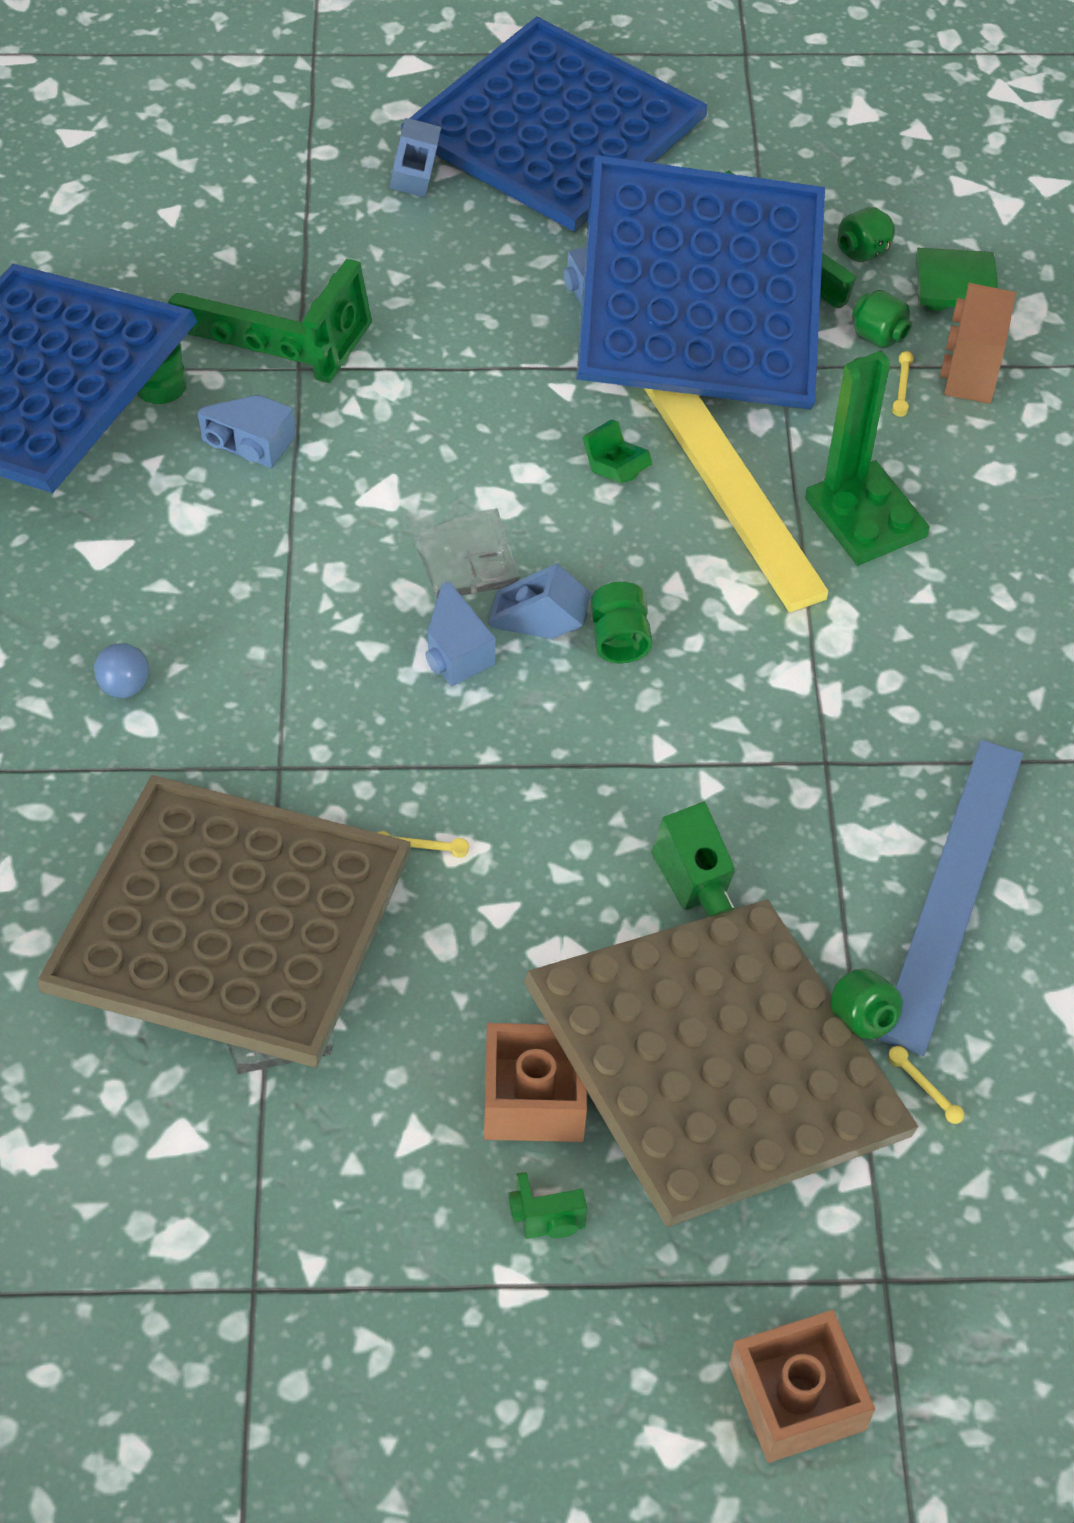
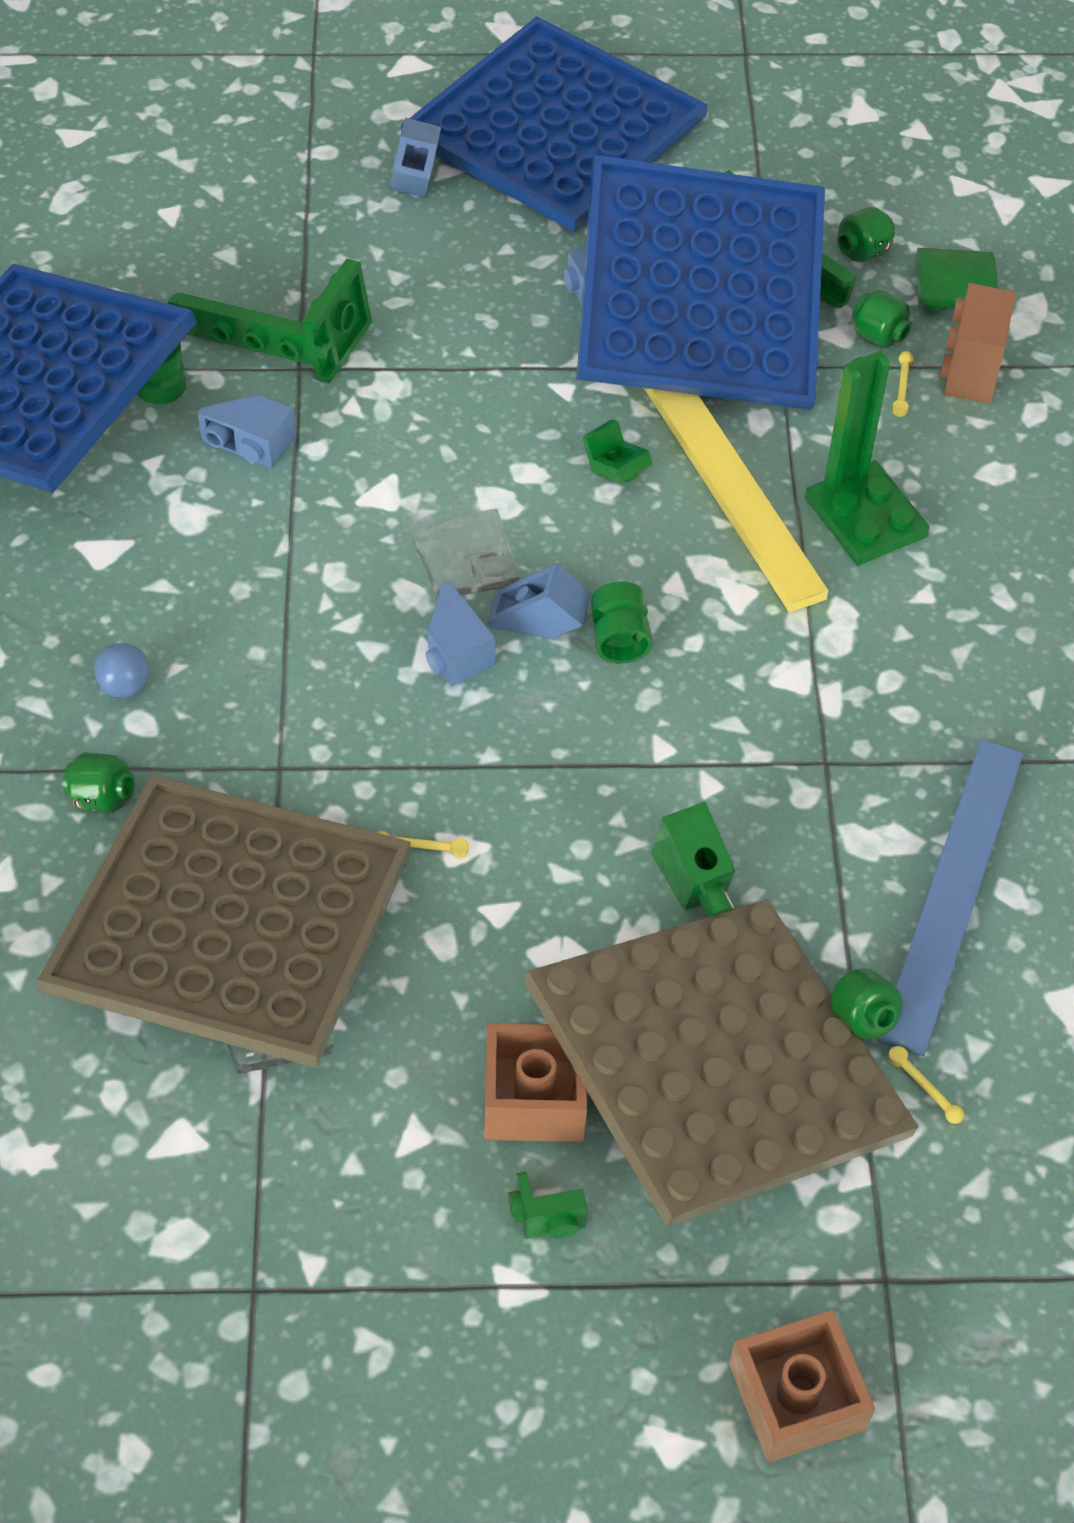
none -> green head [62,752,135,813]

